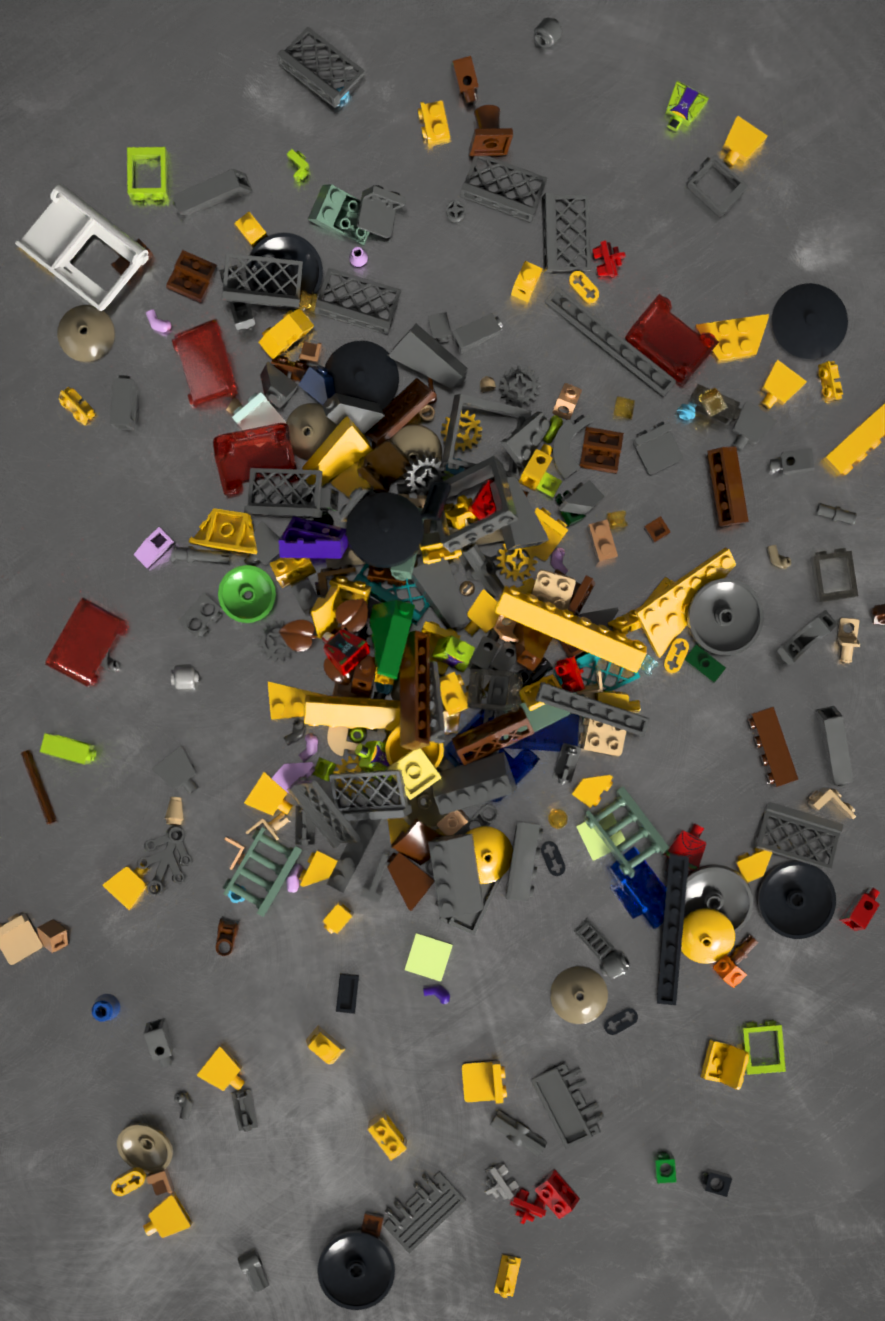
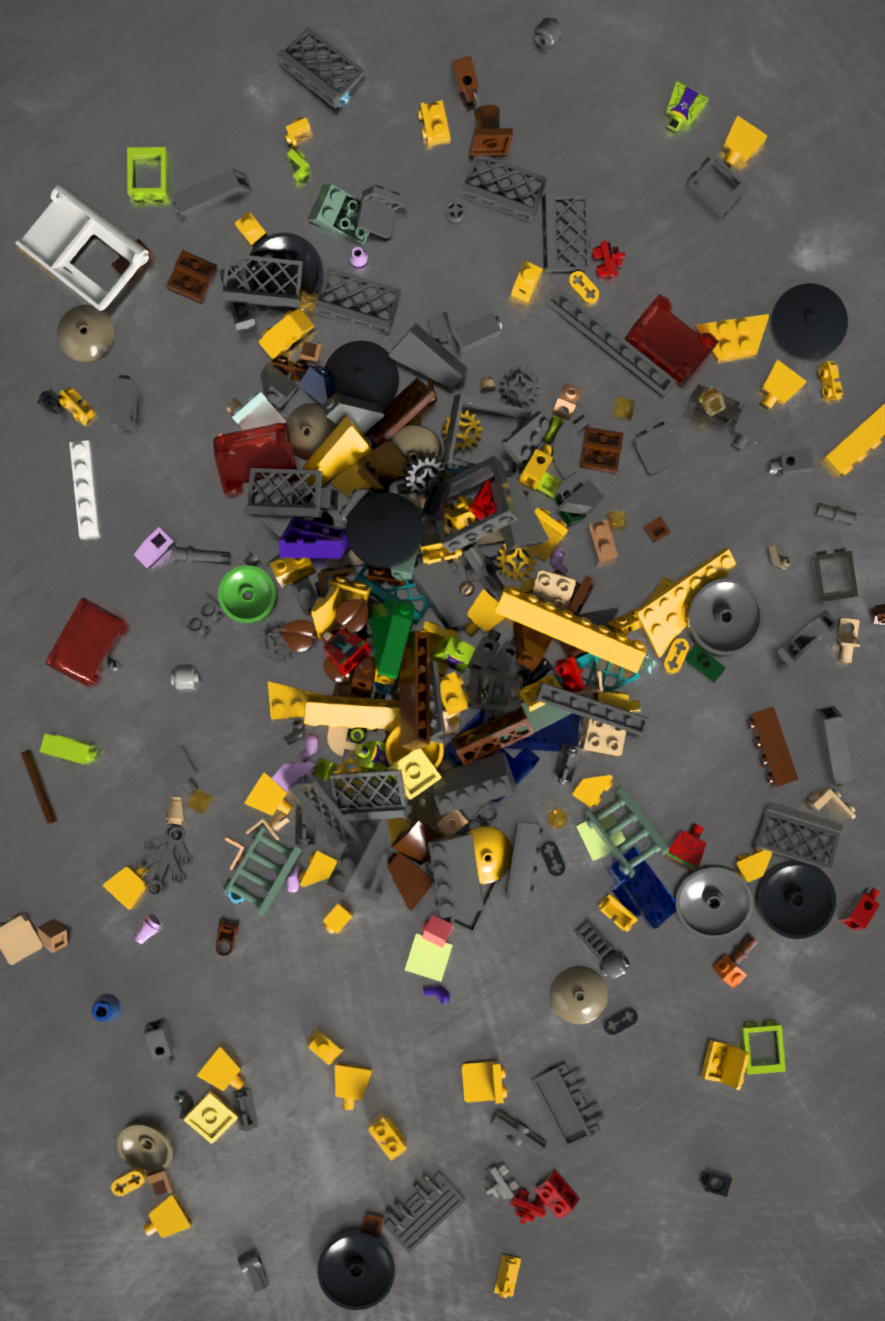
lavender arm [146,309,171,332] -> none
clear red windscreen [172,319,240,409] -> none
yellow wing [188,508,257,554] -> none
black tile [336,973,359,1014] -> none
tan hinge [419,405,435,421] -> none
light nougat bracket [494,614,519,643] -> none
green brick [654,1153,677,1184] -> none
black plate [657,853,689,1005] -> none
medium azure plate [677,404,696,420] -> none
yellow dish [681,908,735,963] -> none
reddish brown brick [707,446,749,526] -> none
none -> black hinge [37,389,62,413]
none -> white plate [69,440,99,538]
none -> lavender cone [134,915,161,944]
none -> light yellow plate [183,1091,238,1144]
none -> clear yellow slope [186,788,213,814]
none -> yellow bracket [284,118,310,148]
none -> yellow torso [335,1062,372,1110]
none -> coral brick [421,915,453,948]
none -> yellow hinge [599,894,639,932]

